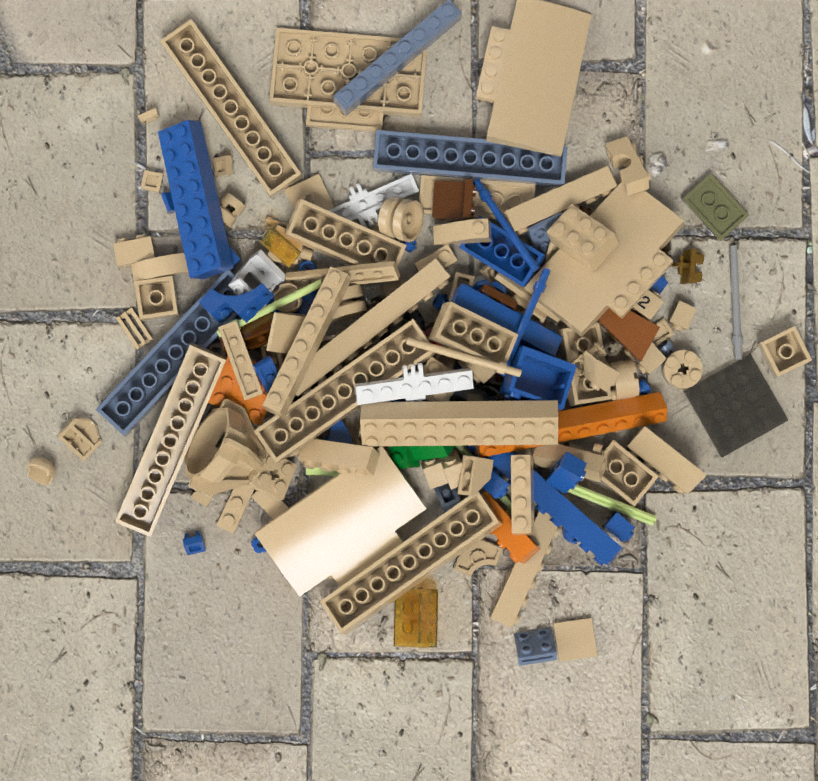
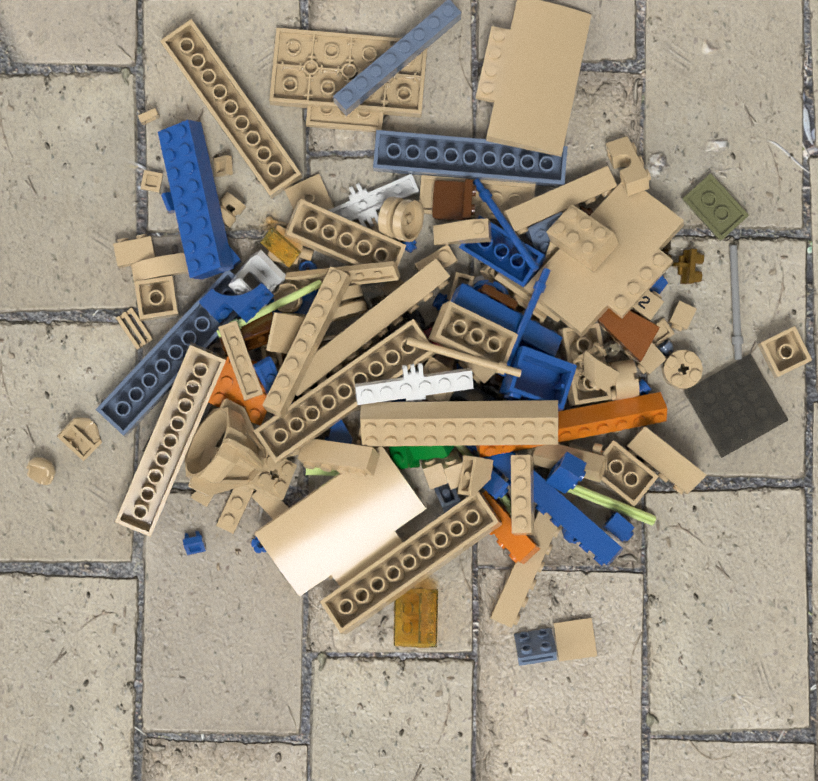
tan tile [453,539,503,576] -> none

